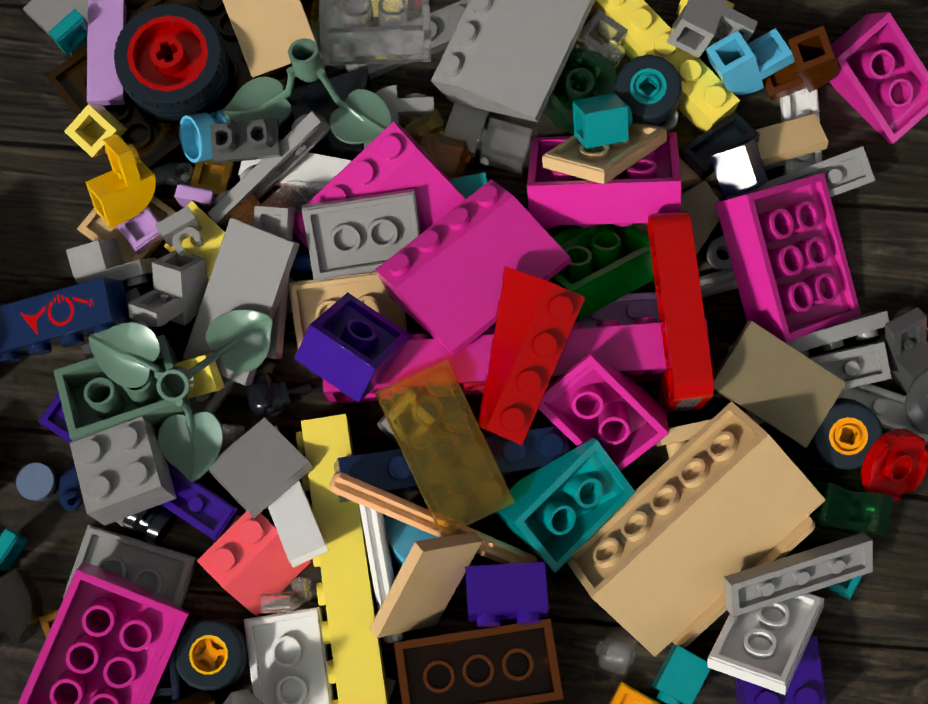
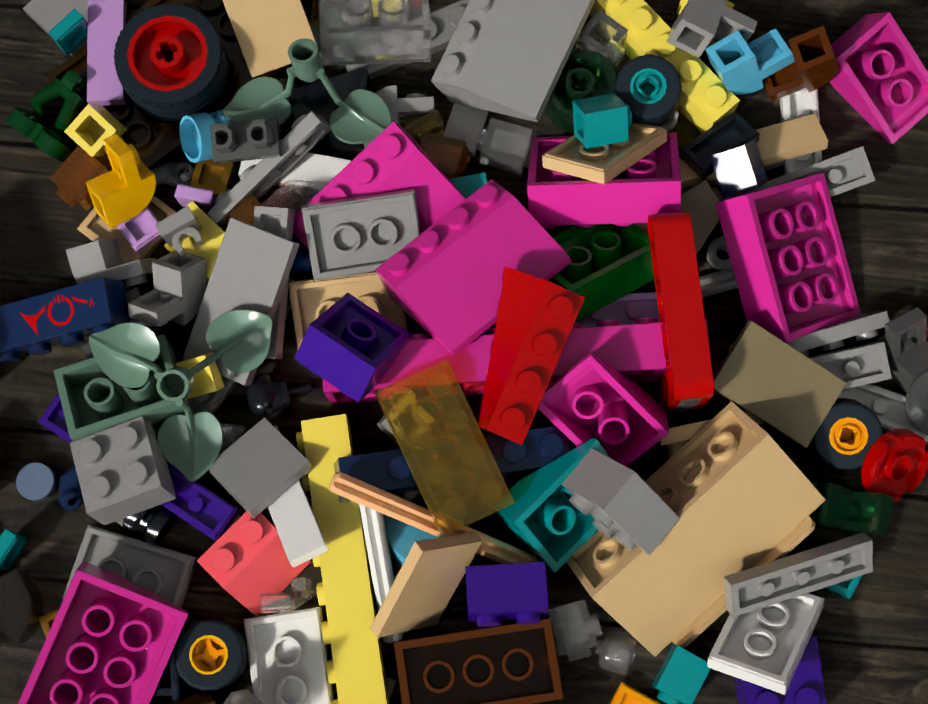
none -> dark green piece [6,70,87,162]
none -> clear orange brick [50,146,109,211]
none -> clear brick [547,599,602,661]
none -> light grey brick [562,448,680,555]

